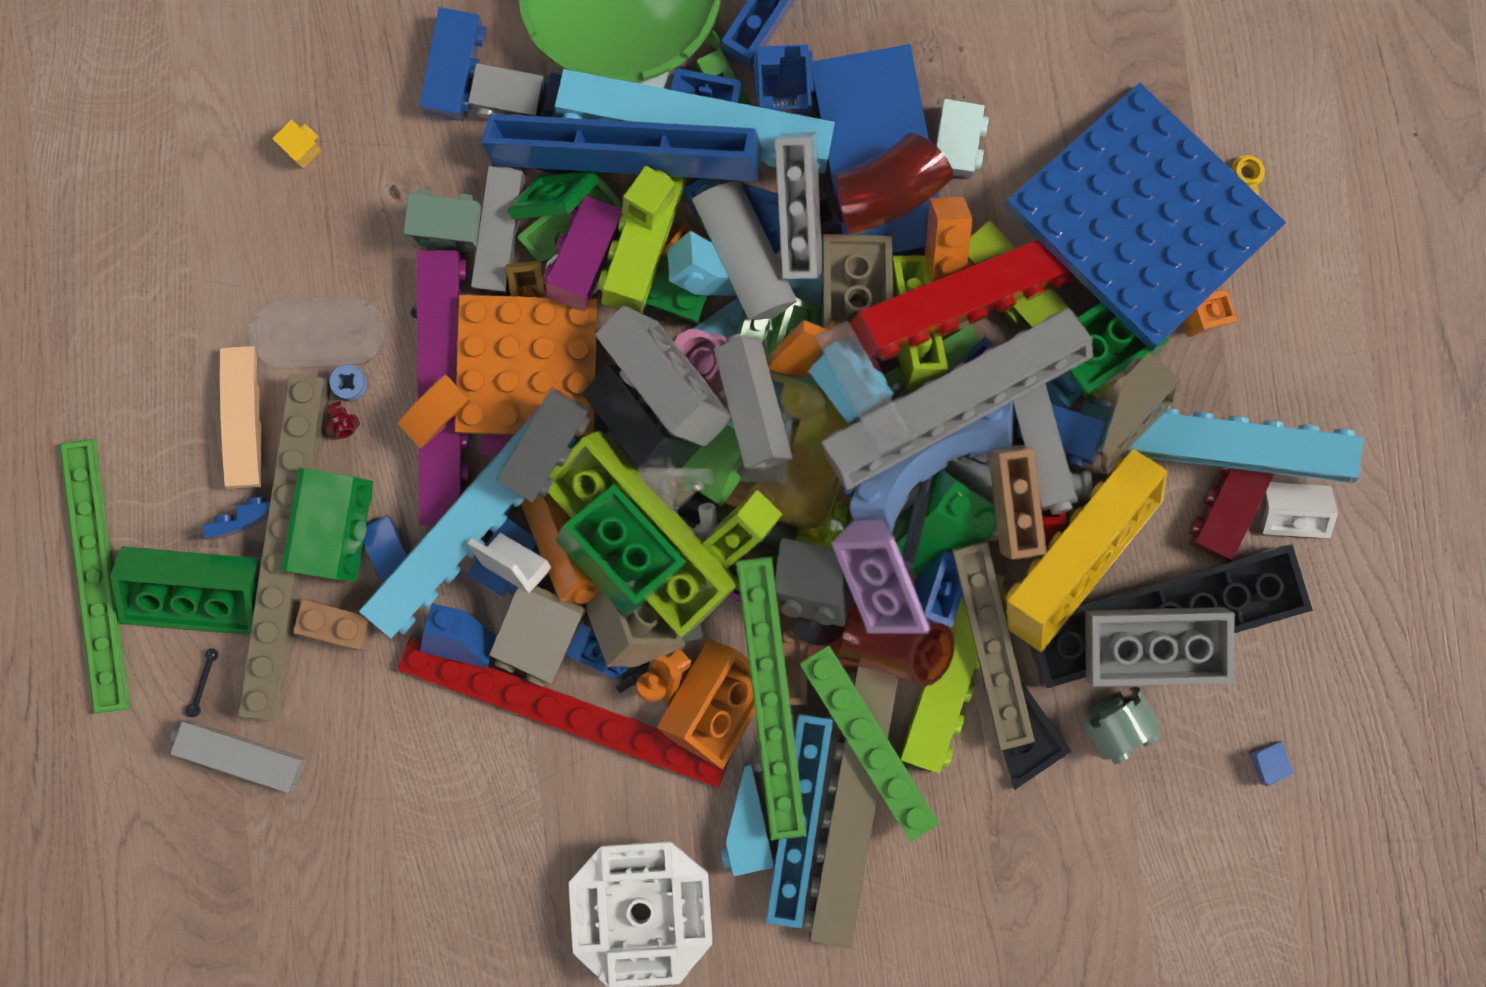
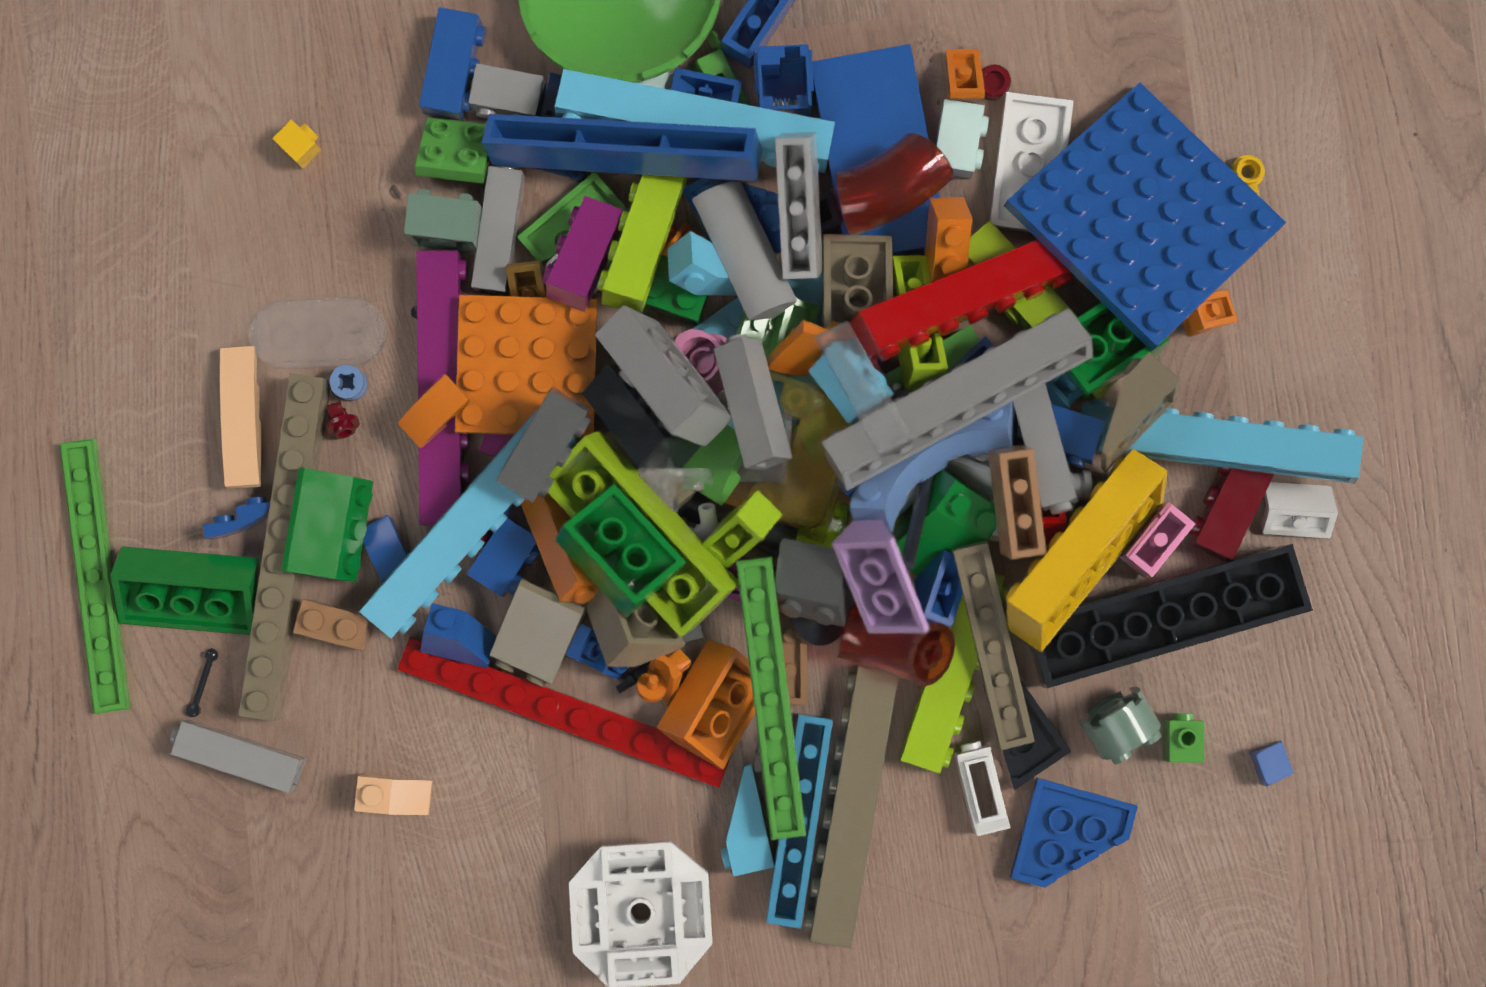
white panel [467,533,552,593] -> none
green tile [508,171,599,219] -> none
lime brick [622,166,675,230] -> none
bright green plate [799,645,940,842] -> none
light grey brick [1085,608,1235,687] -> none
none -> light nougat slope [354,773,433,815]
none -> bright green plate [415,117,489,184]
none -> orange slope [945,49,985,103]
none -> white window [953,741,1011,836]
none -> dark red tile [982,64,1011,100]
none -> white plate [989,92,1074,233]
none -> blue plate [1010,777,1138,888]
none -> bright pink brick [1119,502,1195,578]
none -> bright green brick [1163,713,1204,763]

